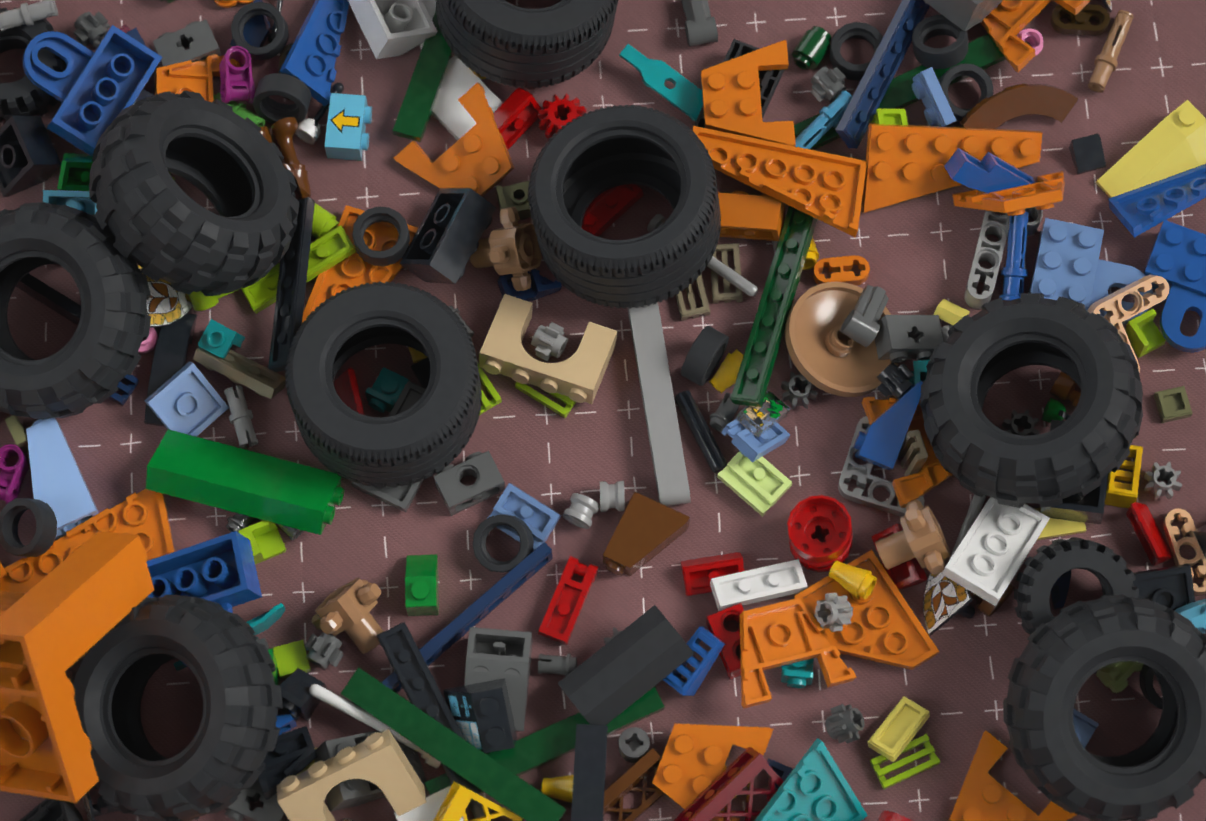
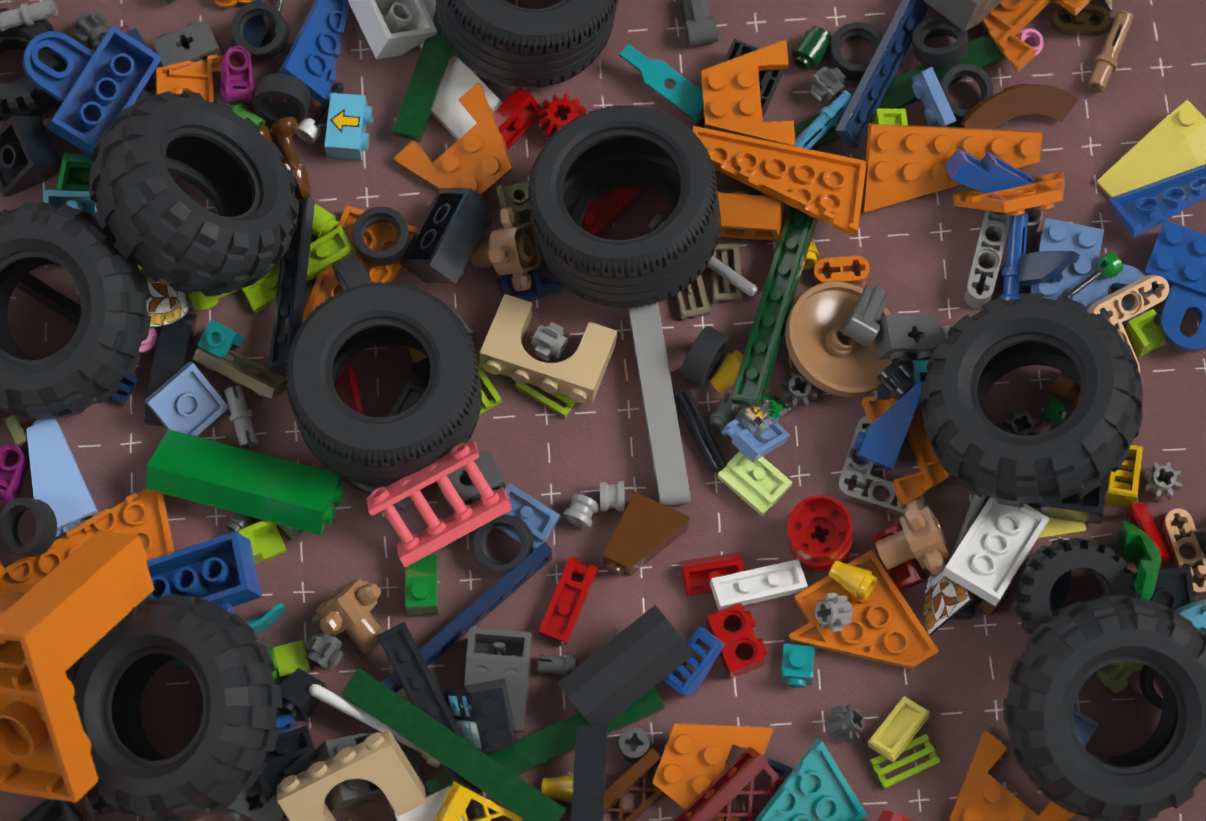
teal bracket [365,367,410,413] -> none
orange wing [740,598,856,709] -> none
dark tan tile [898,429,928,476] -> none
light yellow tile [933,298,970,326] -> none
black slope [1069,133,1106,174] -> none
olive tile [1153,386,1193,423] -> none
none -> black tyre [332,253,372,291]
none -> coral fence [366,439,512,568]
none -> dark blue slope [1017,251,1080,286]
none -> hinge [1061,252,1123,300]
none -> green slope [1116,521,1161,600]

